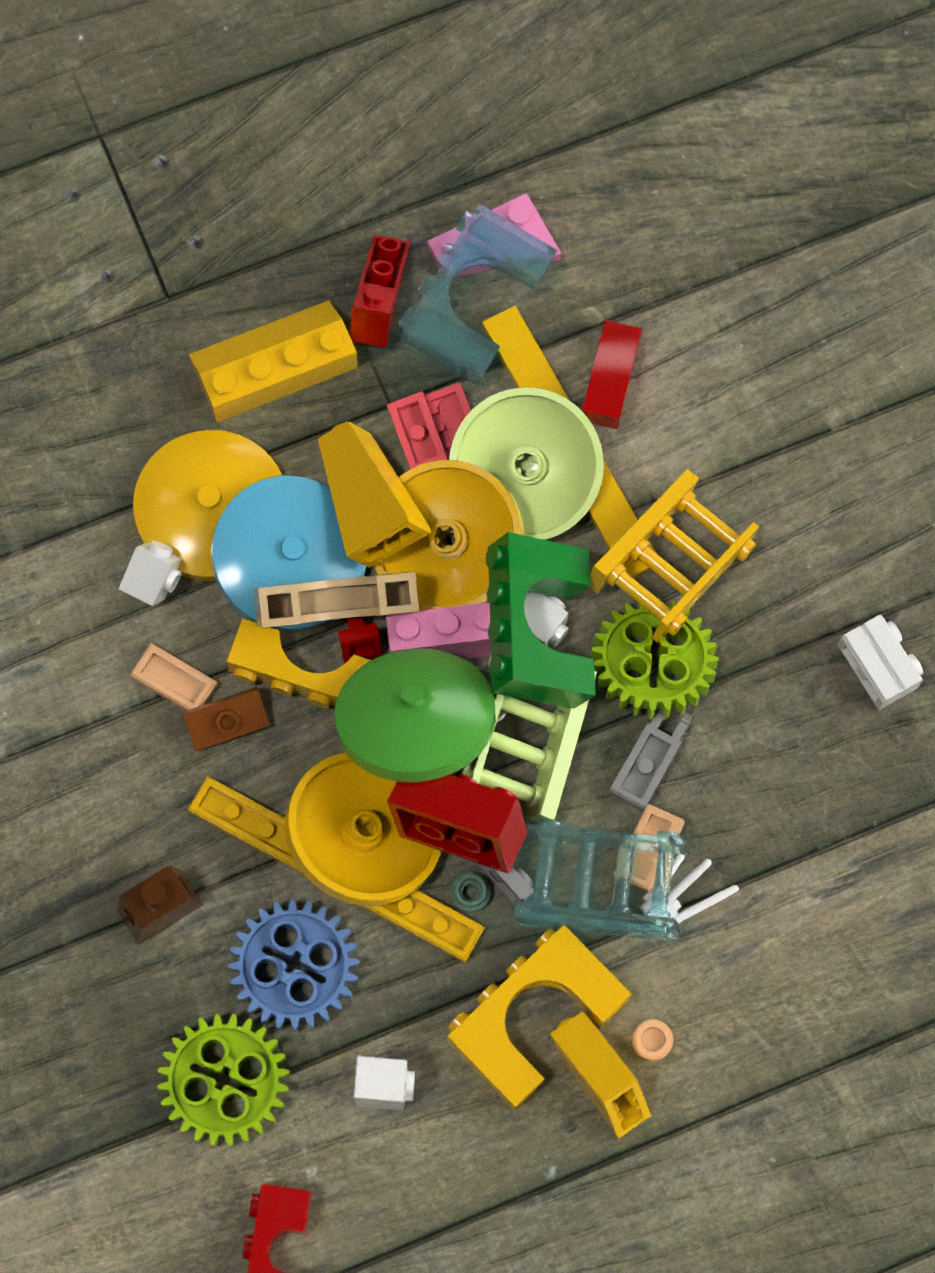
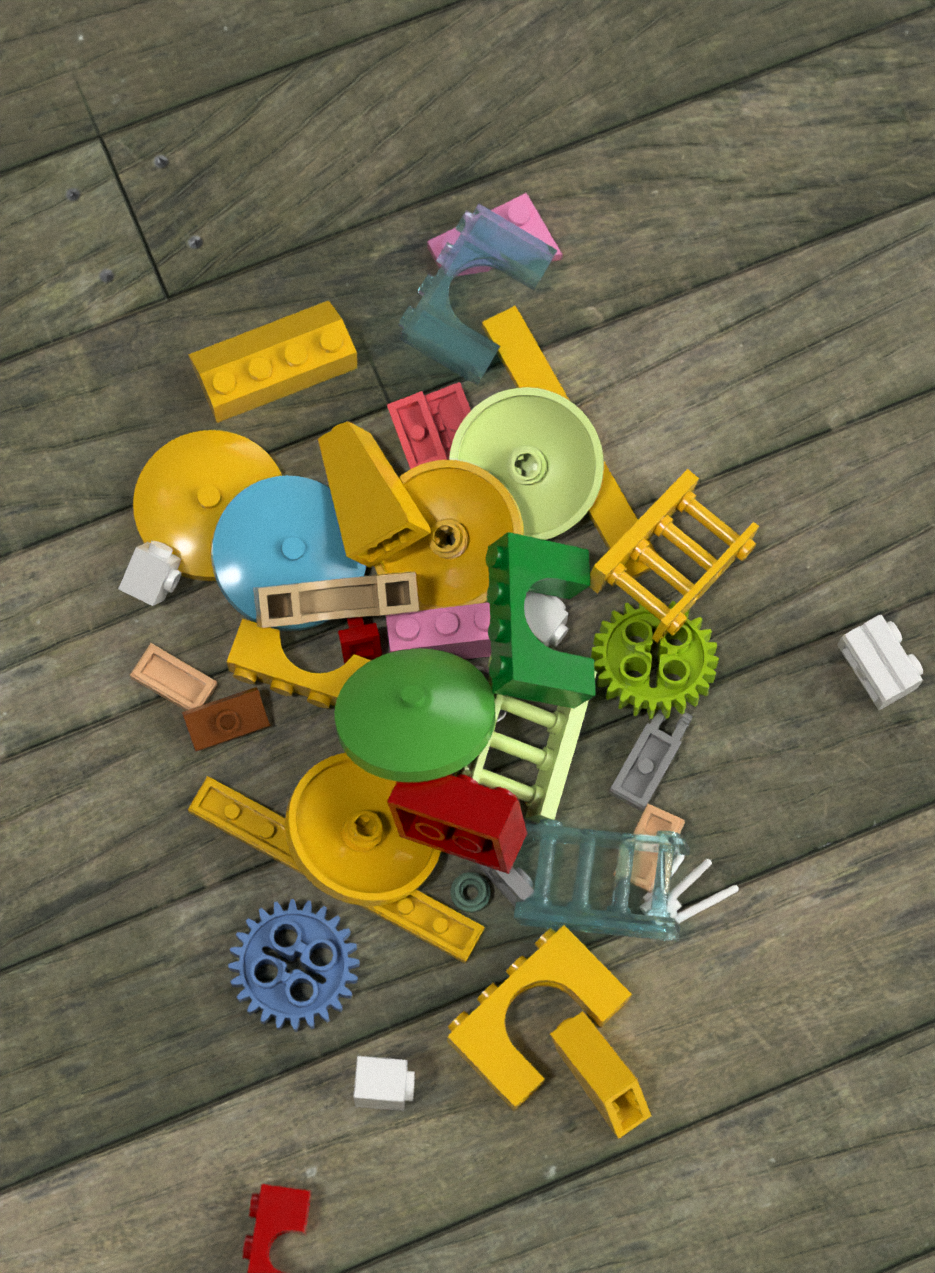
reddish brown torso [117,866,203,945] -> none
lime gear [157,1014,290,1148] -> none
red slope [350,235,411,348] -> none
red slope [582,320,642,430] -> none
light nougat tile [632,1019,673,1062] -> none

